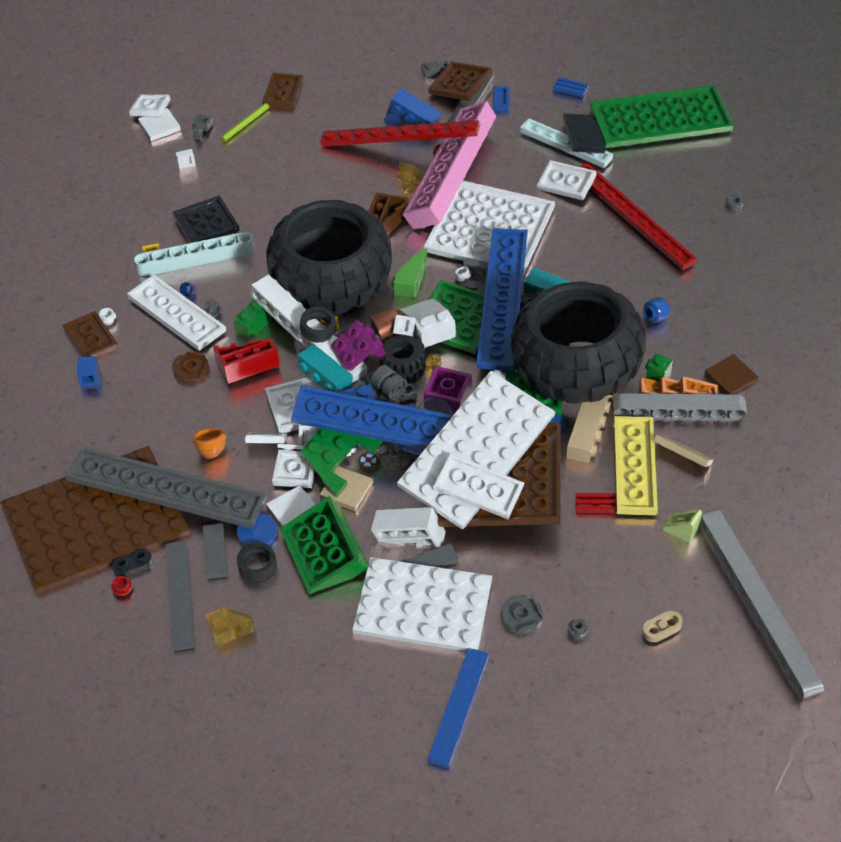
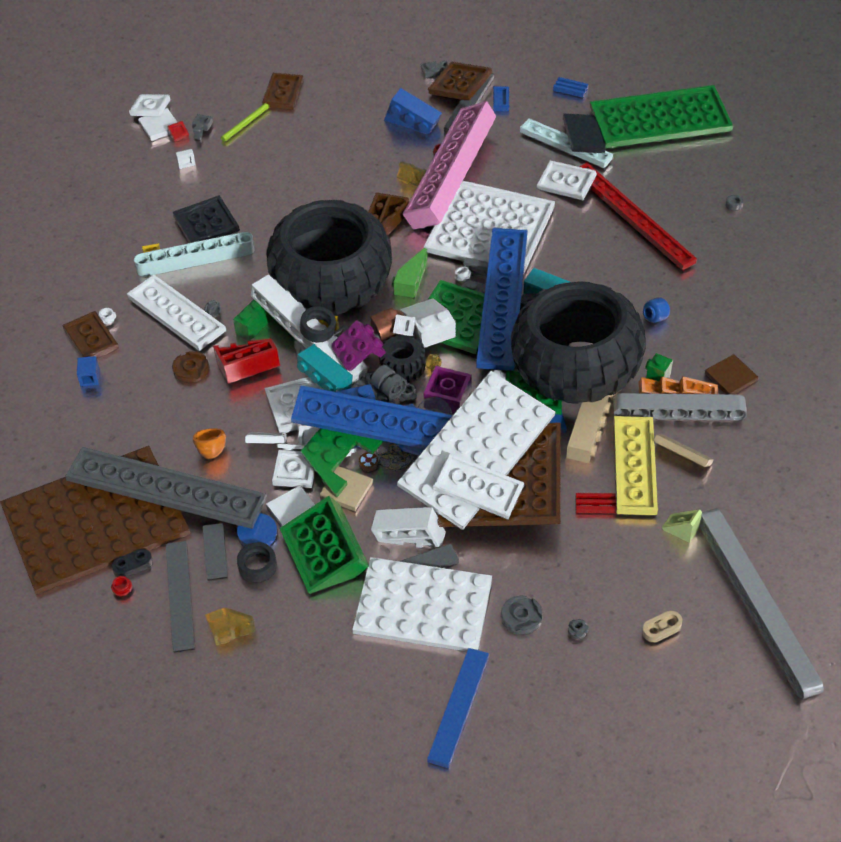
clear blue hinge [180,282,196,296] -> none
red plate [320,120,481,147] -> none
none -> red tile [167,121,189,142]

